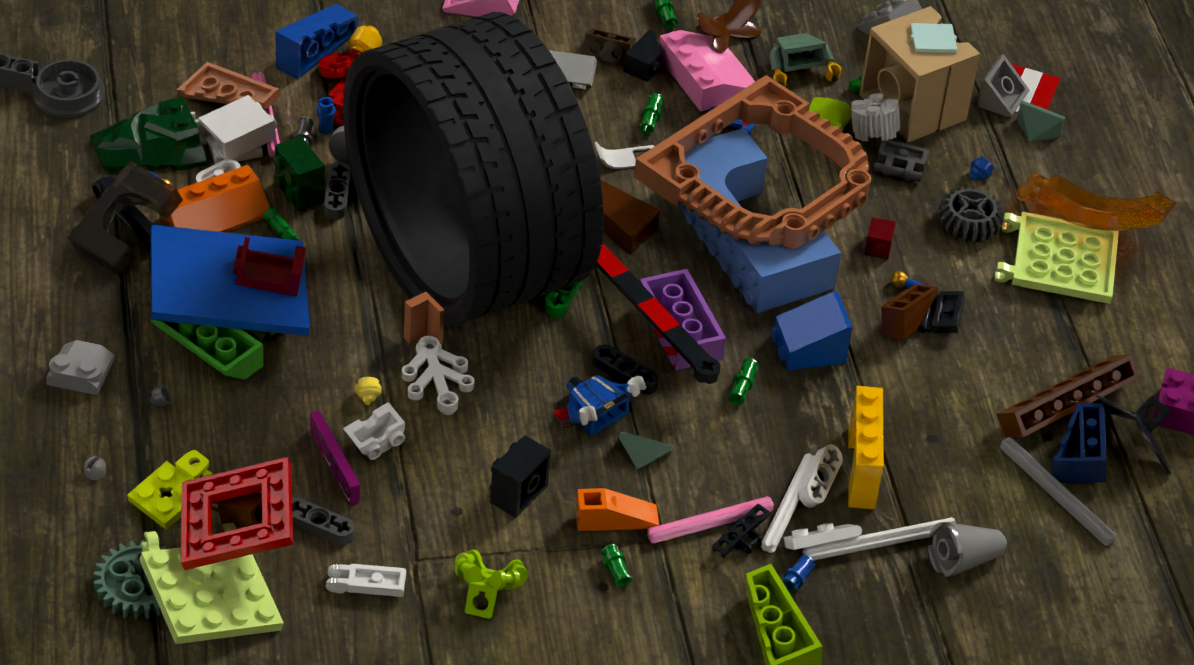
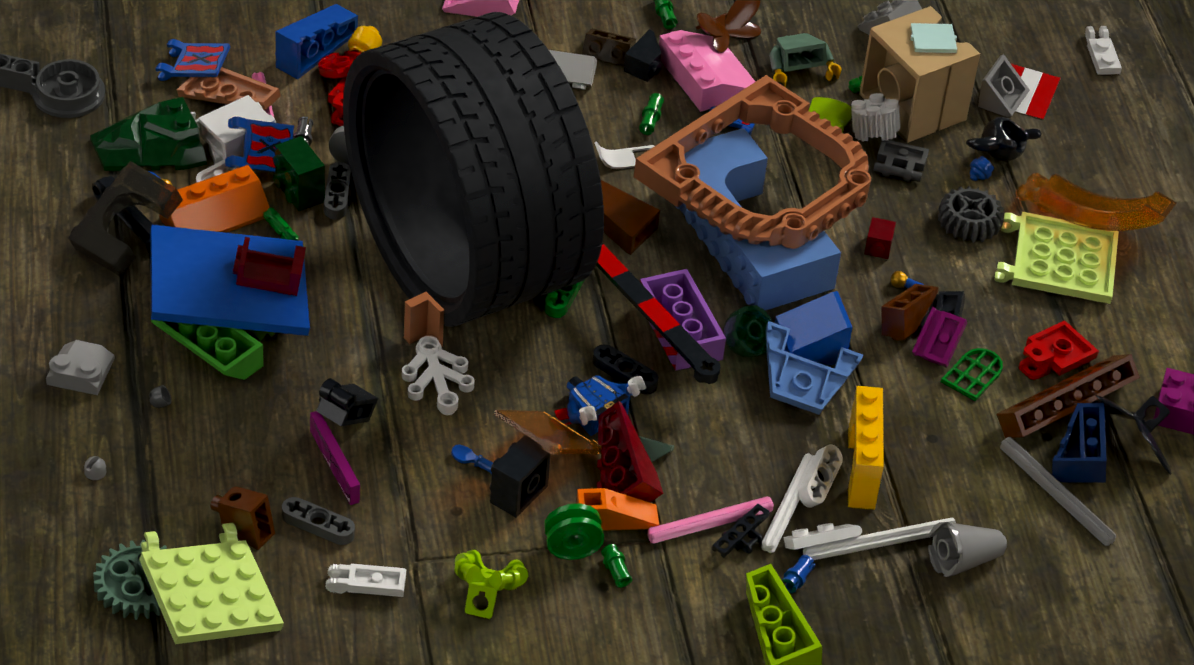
neon yellow plate [127,450,212,530] -> none
red plate [181,457,293,570] -> none
blue pin [316,97,336,134] -> none
white cylinder [343,402,405,460] -> none
light yellow plate [355,377,382,406] -> none
green pin [728,358,759,405] -> none
sand green slope [1016,100,1065,142] -> none
none -> blue flag [155,39,230,81]
none -> flag [225,116,294,172]
none -> black hinge [316,378,379,426]
none -> blue piece [451,445,493,475]
none -> clear orange piece [493,410,601,455]
none -> green wheel [544,503,604,560]
none -> dark red wedge [597,401,663,503]
none -> clear green cylinder [723,305,772,357]
none -> medium blue wing [765,321,863,415]
none -> magenta plate [912,307,967,368]
none -> green window [941,348,1003,401]
none -> black piece [966,117,1042,161]
none -> red plate [1019,320,1099,380]
none -> white hinge [1085,26,1122,75]

